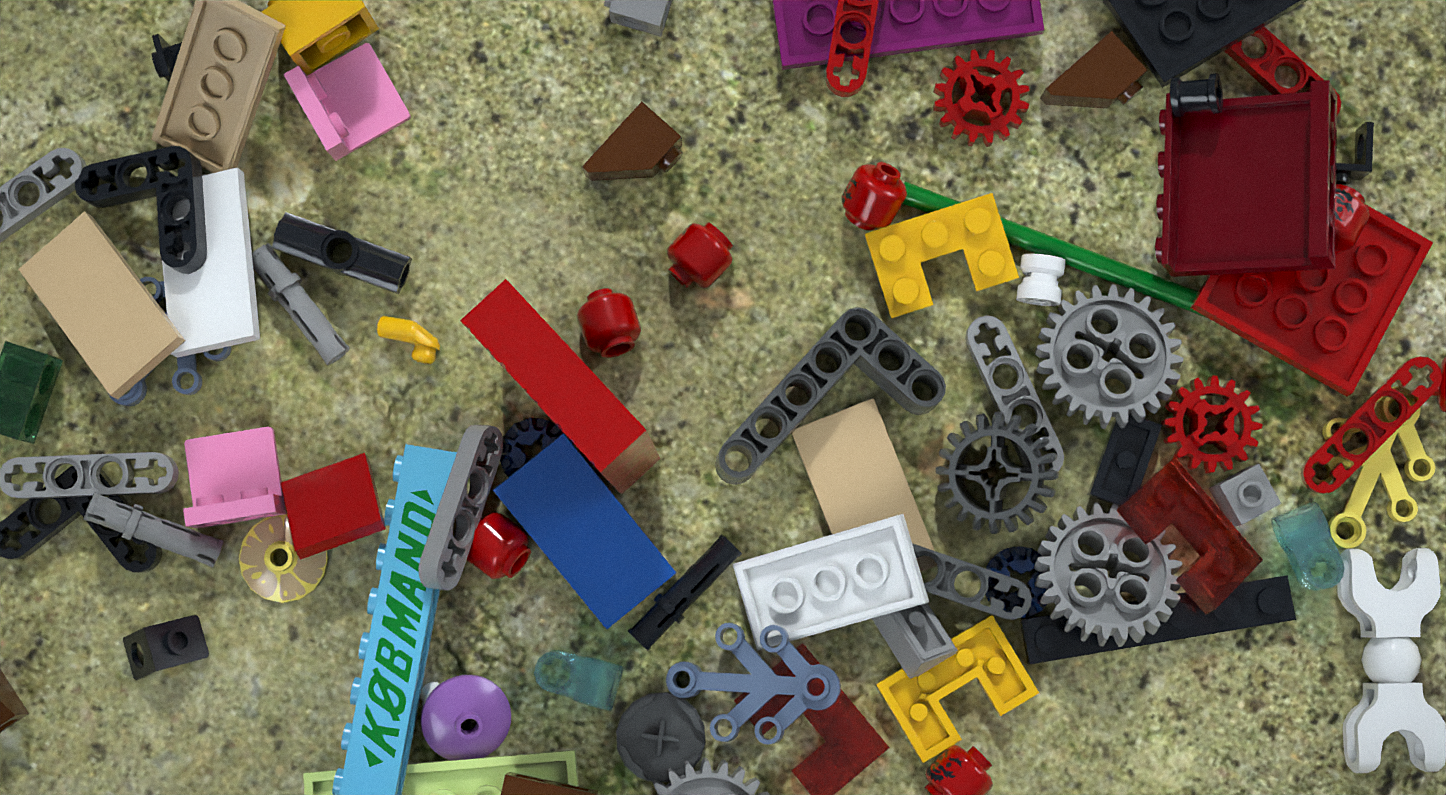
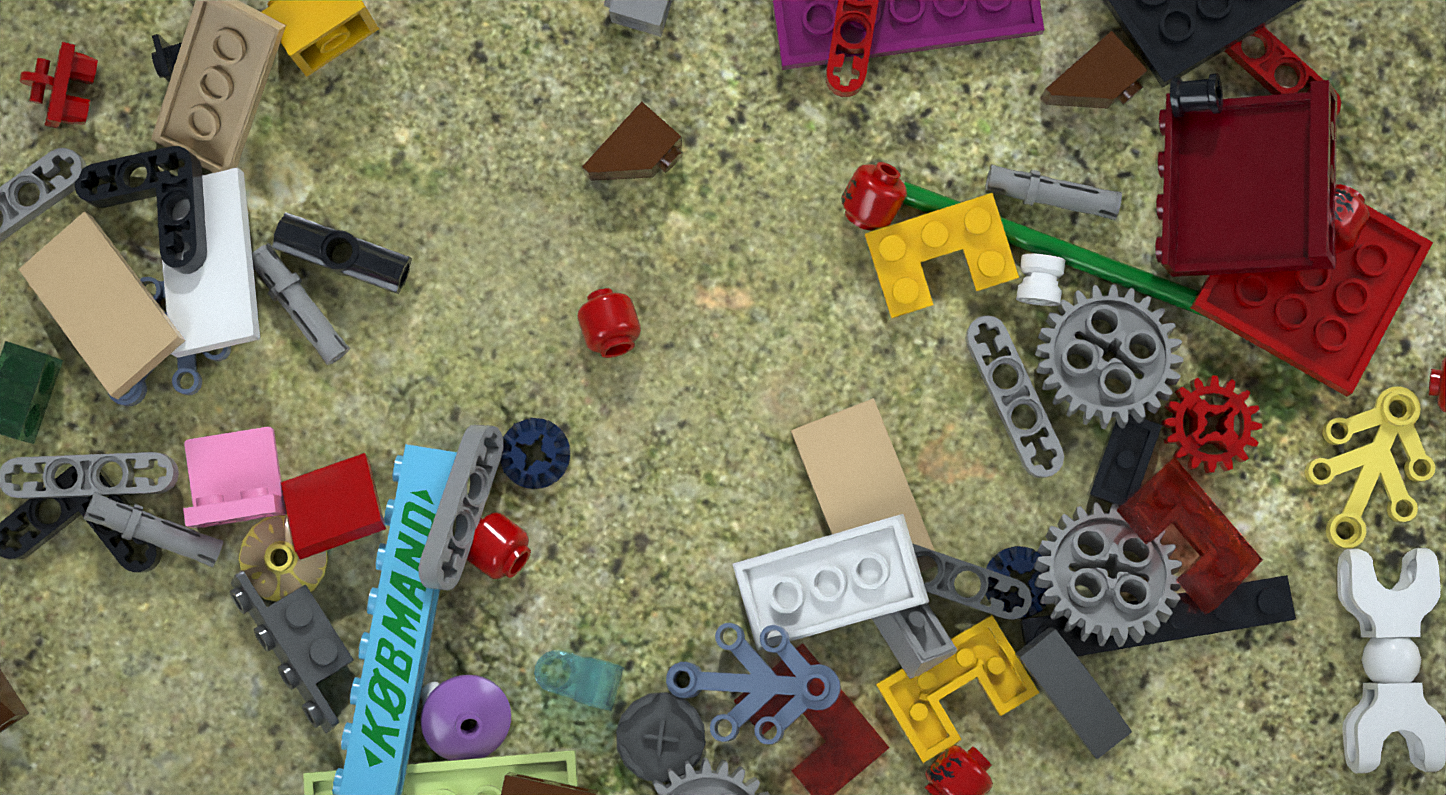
black bracket [123,615,209,680] -> none
bright pink bracket [283,43,411,161] -> none
yellow arm [377,316,440,364] -> none
red tile [460,279,661,495] -> none
blue tile [493,433,676,629] -> none
black pin [627,534,742,651] -> none
red head [667,222,733,289] -> none
dark grey beam [715,307,946,485] -> none
red gear [933,49,1030,147] -> none
dark grey gear [936,412,1059,534] -> none
light grey brick [1209,464,1282,527] -> none
clear light blue piece [1271,501,1345,591] -> none
red beam [1301,356,1442,494] -> none
black bracket [1336,122,1374,185] -> none
none -> red hips [19,42,98,129]
none -> dark grey bracket [230,570,354,733]
none -> light grey pin [985,164,1122,220]
none -> dark grey slope [1015,626,1132,759]

